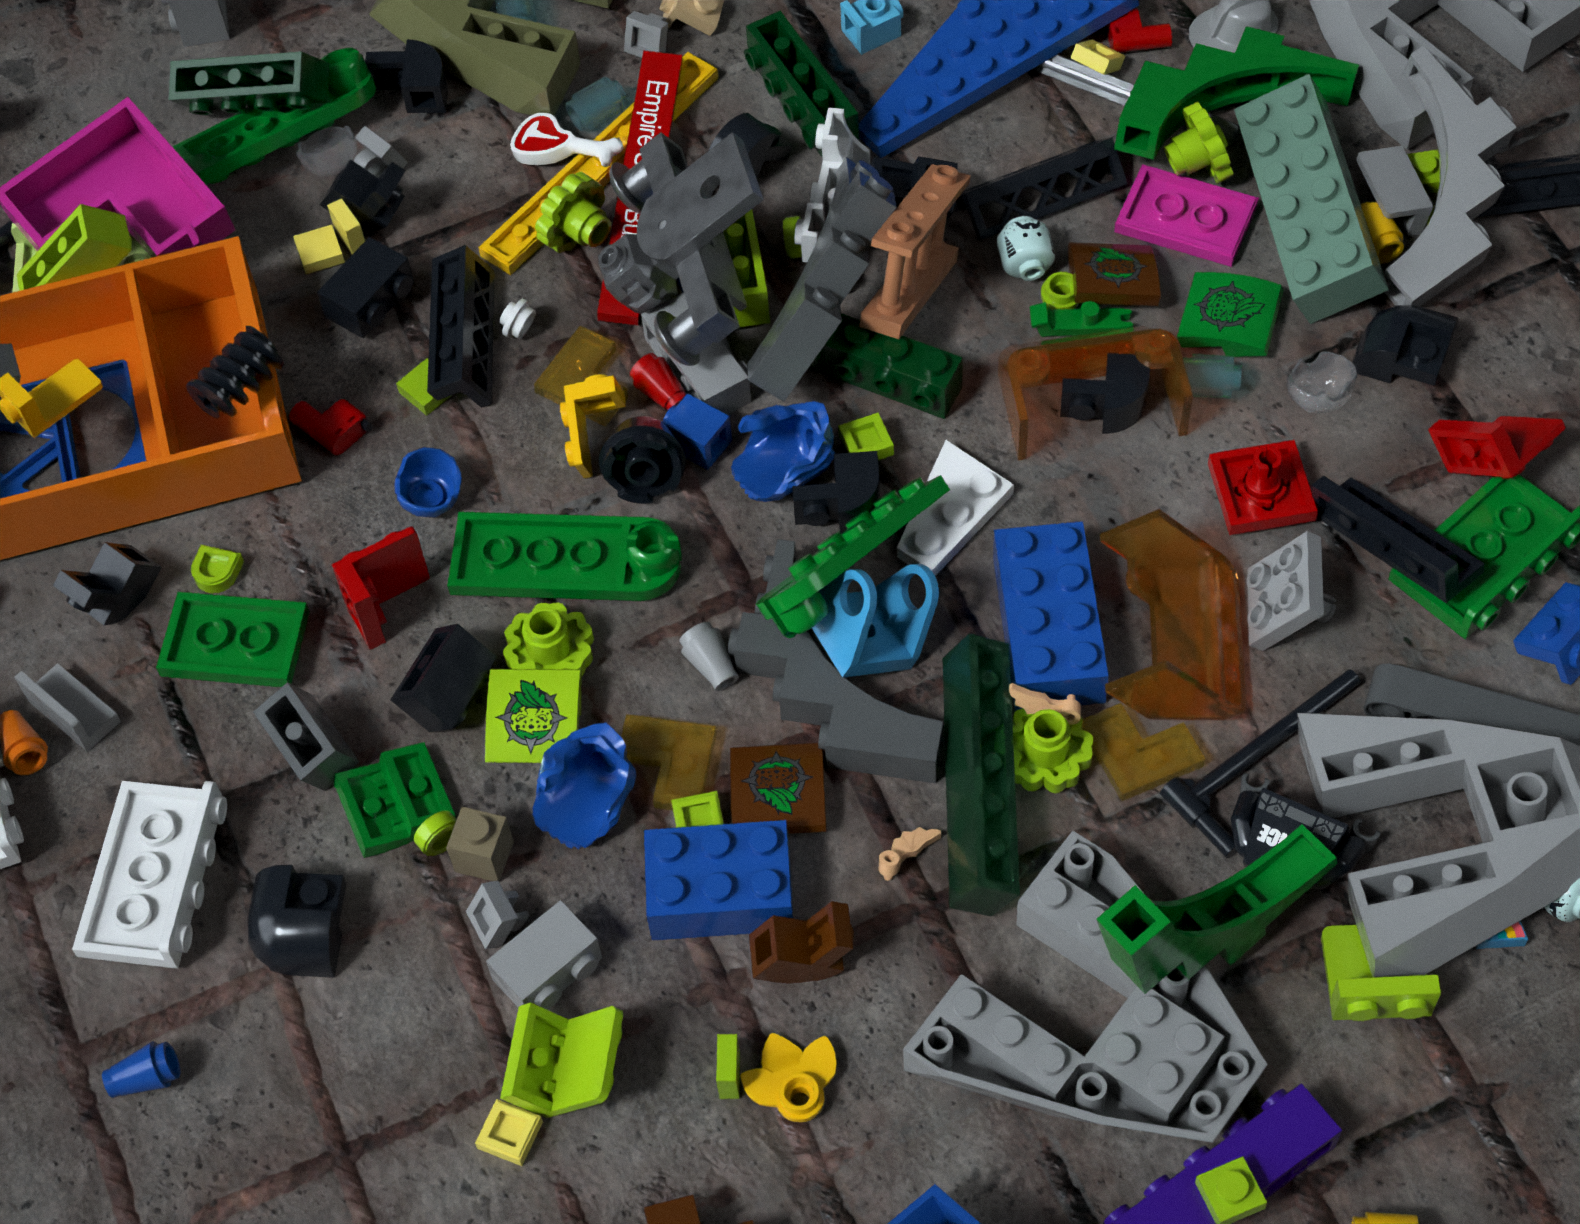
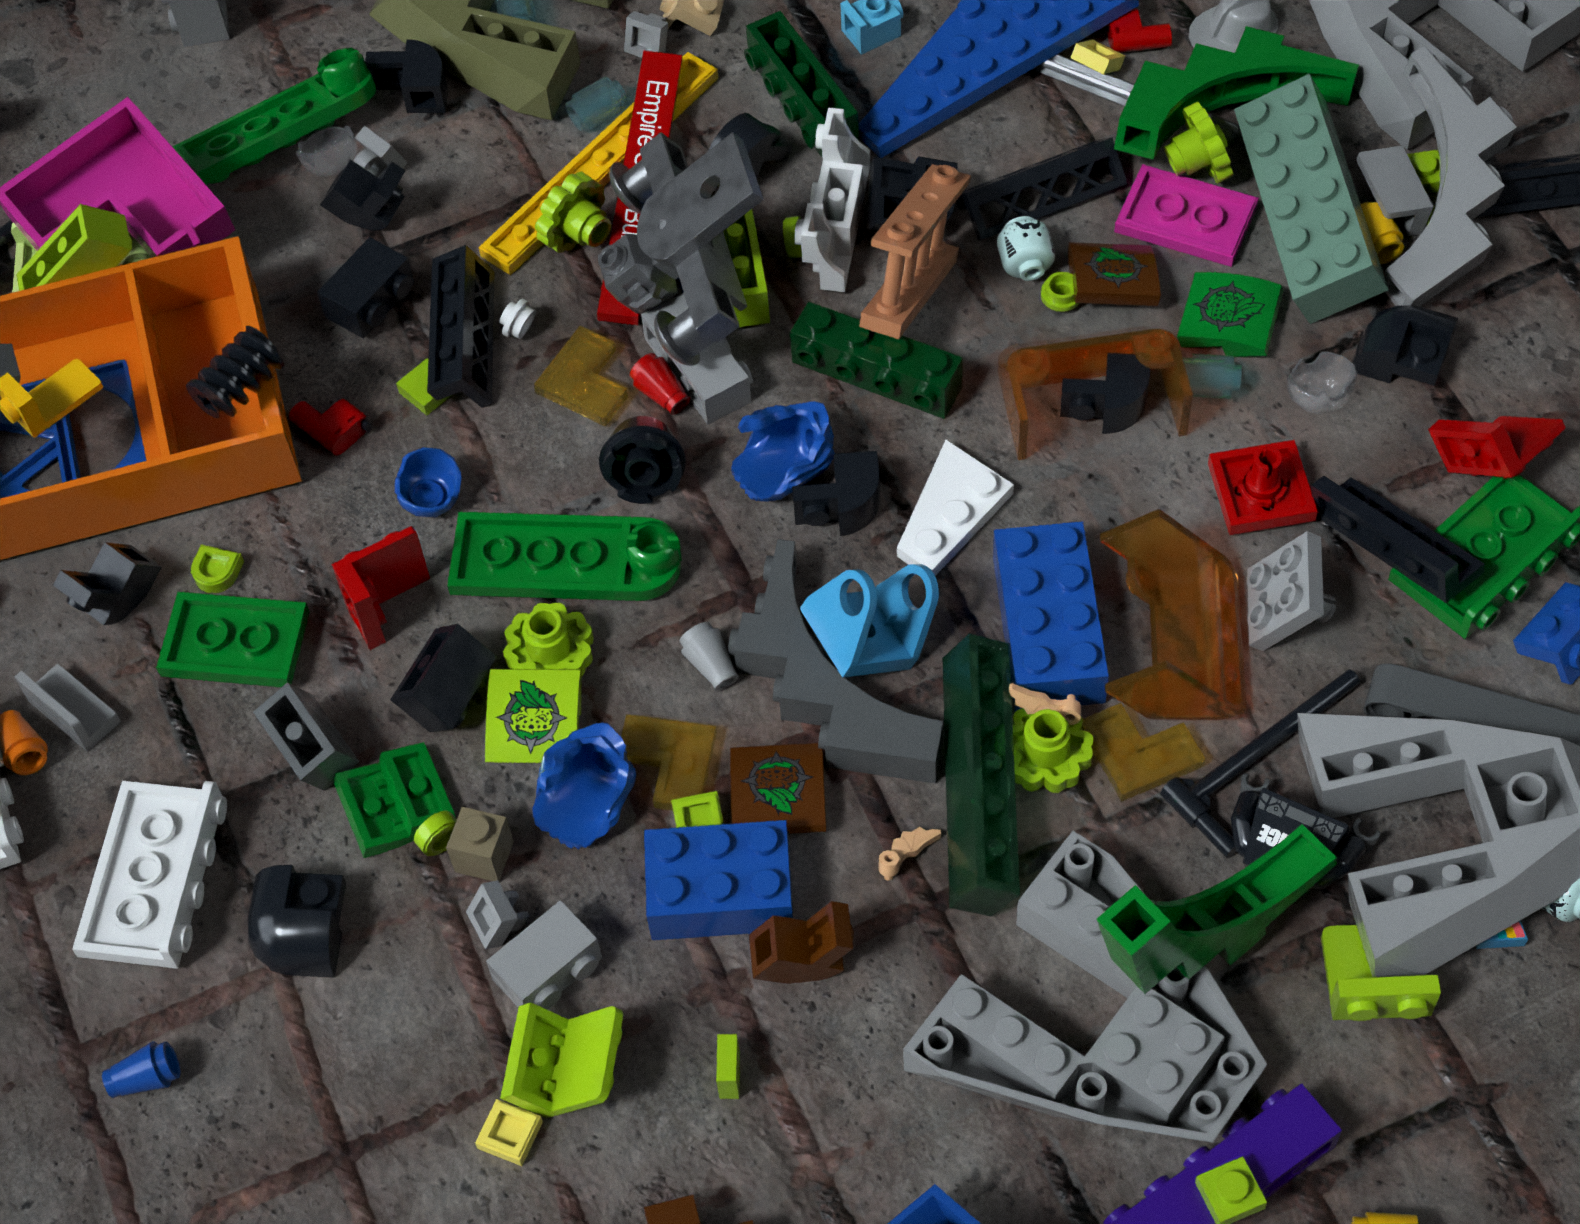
dark green brick [168,51,329,116] -> none
light yellow tile [293,224,345,275] -> none
light yellow tile [327,198,365,255] -> none
white piece [510,113,624,167] -> none
yellow bracket [560,374,626,478] -> none
blue brick [663,393,732,470] -> none
yellow plate [740,1033,837,1122] -> none
dark grey arch [748,157,896,402] -> none
green plate [756,475,950,638] -> none
lime plate [838,413,894,460] -> none
green piece [1030,301,1133,337] -> none

